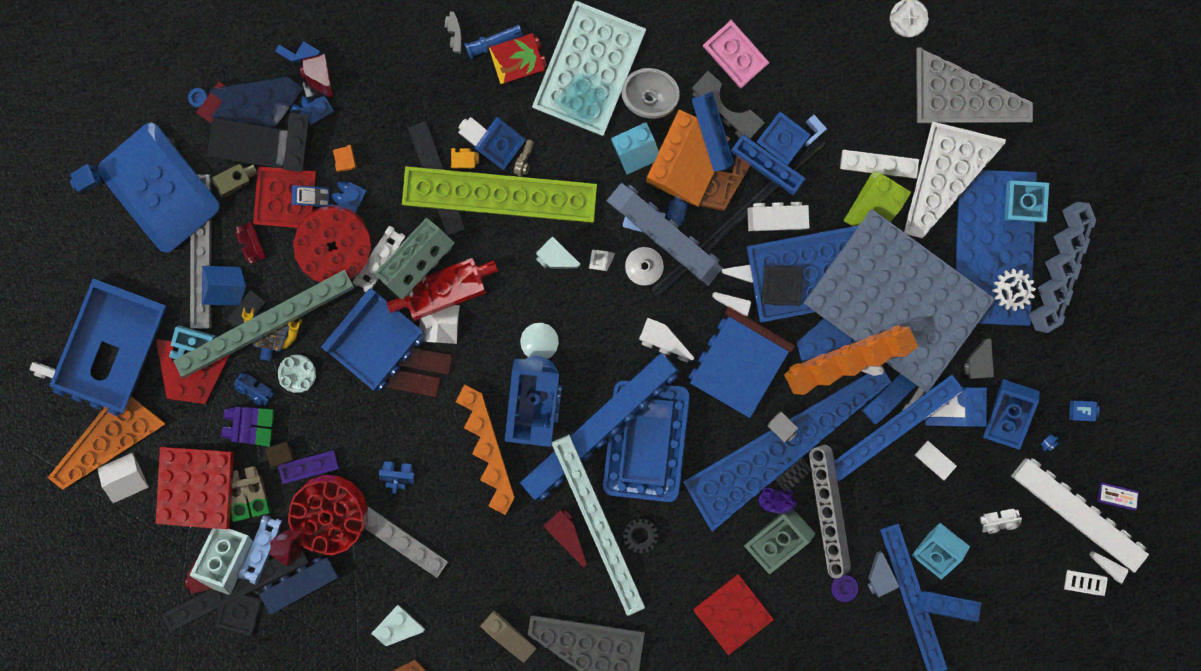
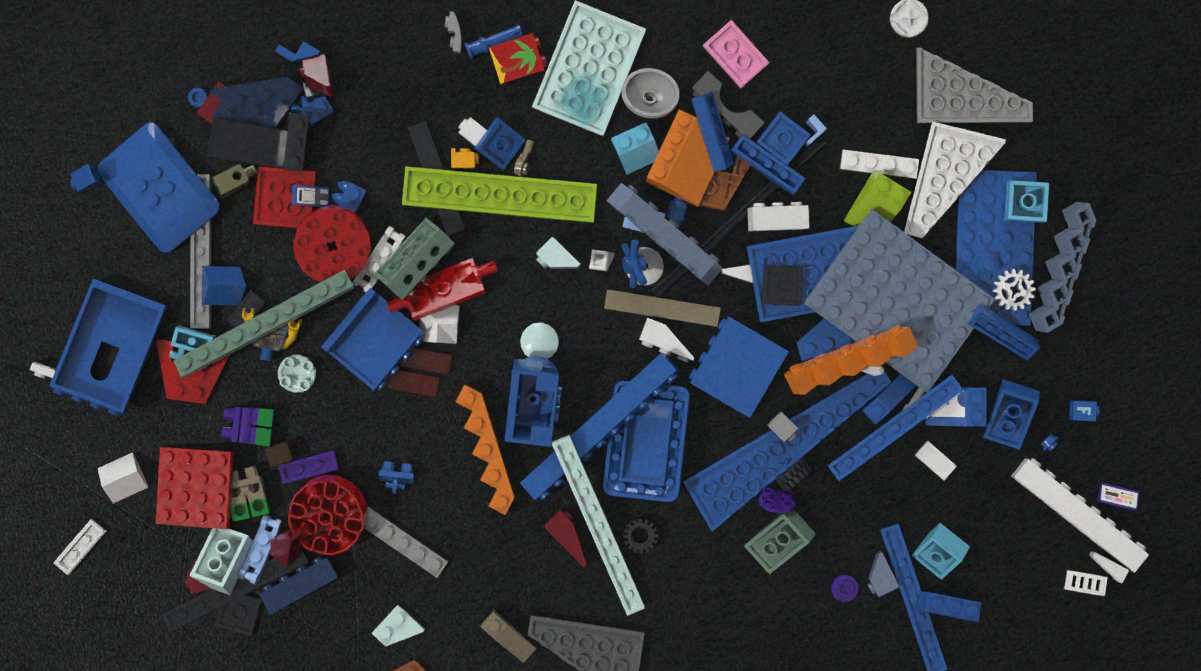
orange wing [48,397,166,490] -> none
blue hinge [234,372,274,407] -> none
dark red hinge [235,222,265,264] -> none
orange panel [333,145,357,172] -> none
red plate [693,574,774,655] -> none
white slope [712,292,751,316] -> none
clear red tile [724,307,795,352] -> none
light grey beam [810,445,851,578] -> none
dark grey slope [964,339,994,379] -> none
white hinge [980,509,1022,534] -> none
none -> white tile [54,519,106,575]
none -> dark tan tile [604,290,720,327]
none -> blue bar [621,240,647,288]
none -> blue slope [968,304,1040,360]

